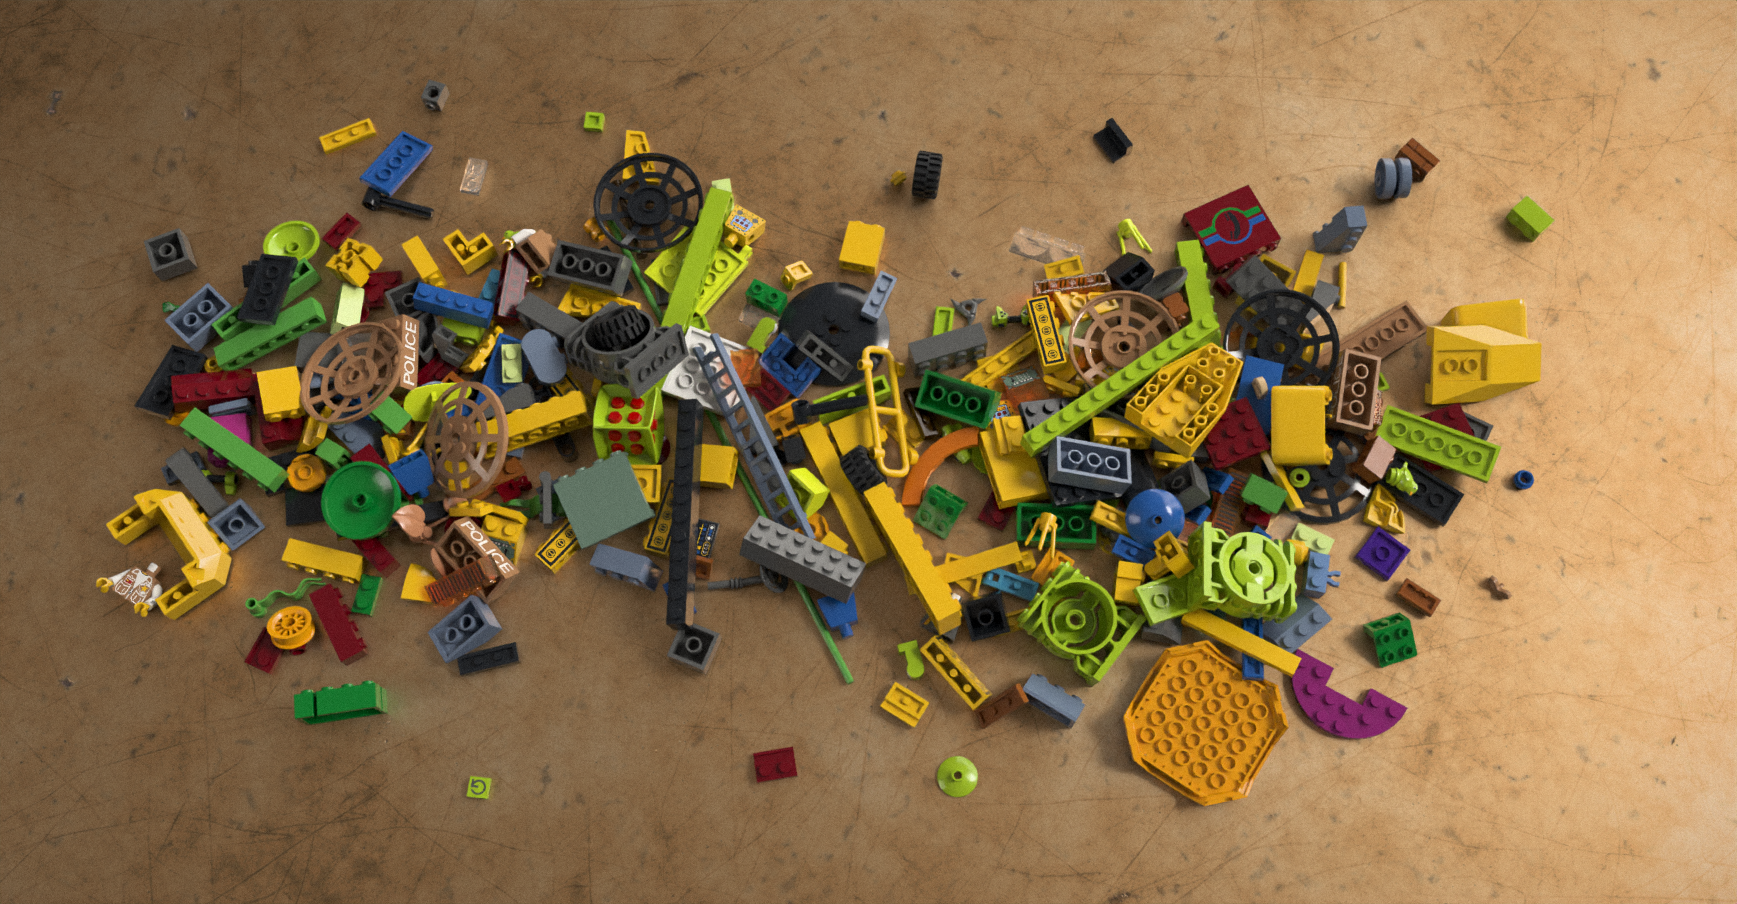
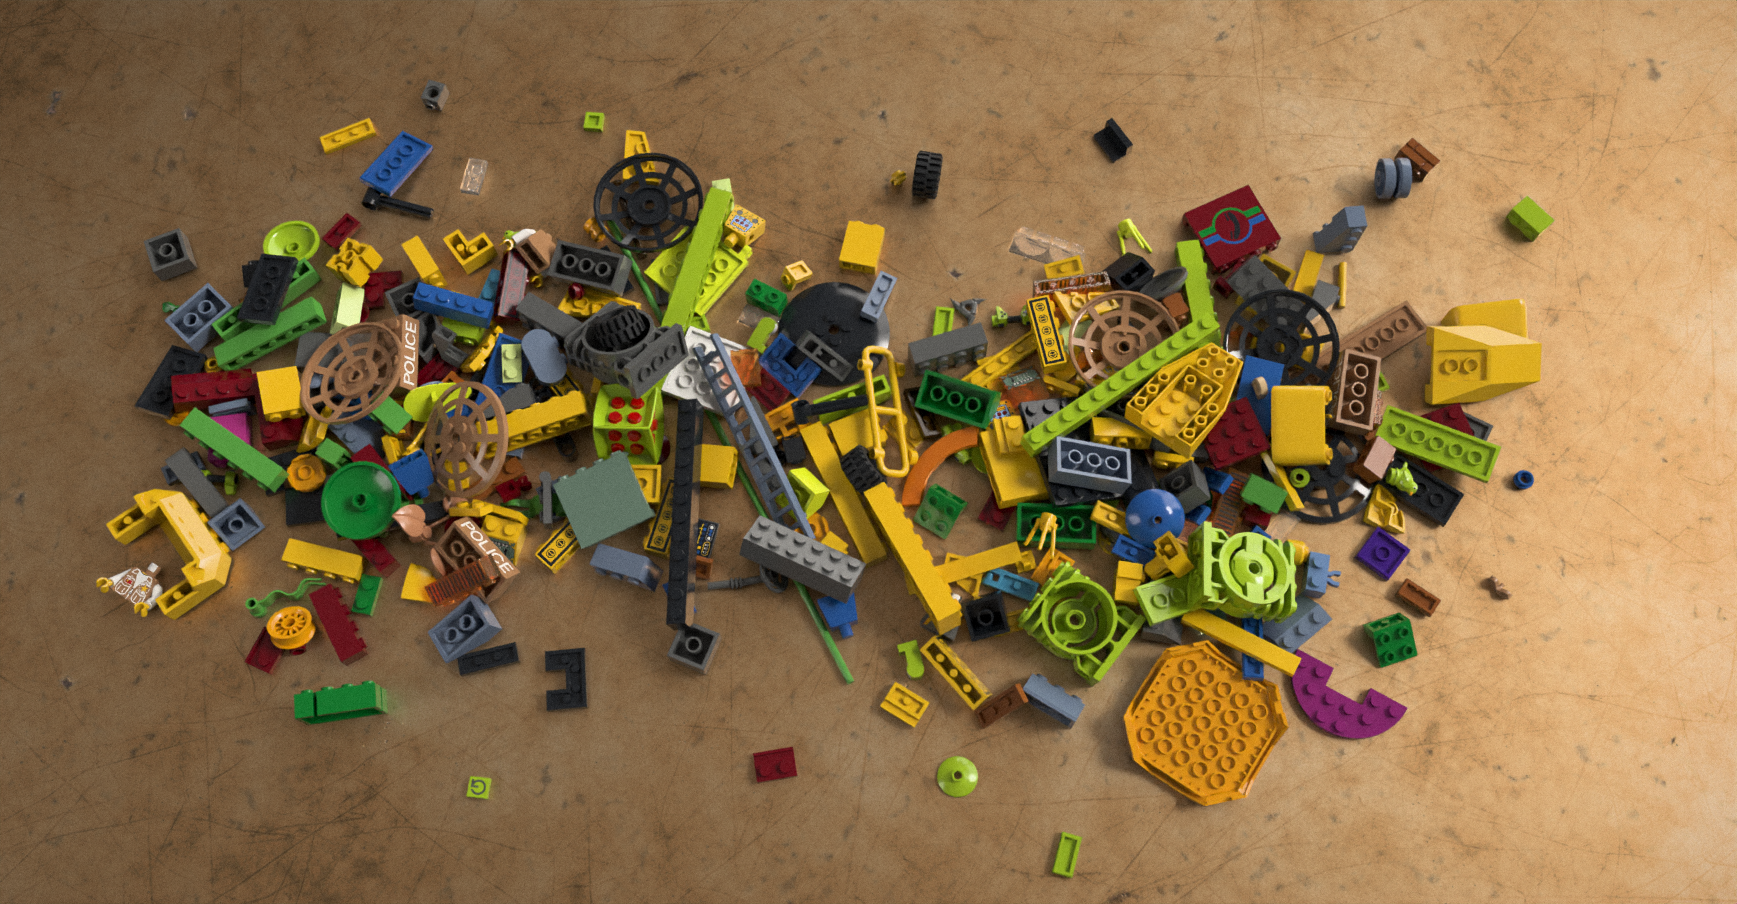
yellowish green plate [1290,523,1335,555] -> none
none -> black plate [545,648,588,712]
none -> dark red plate [568,282,585,300]
none -> lime tile [1052,832,1082,879]

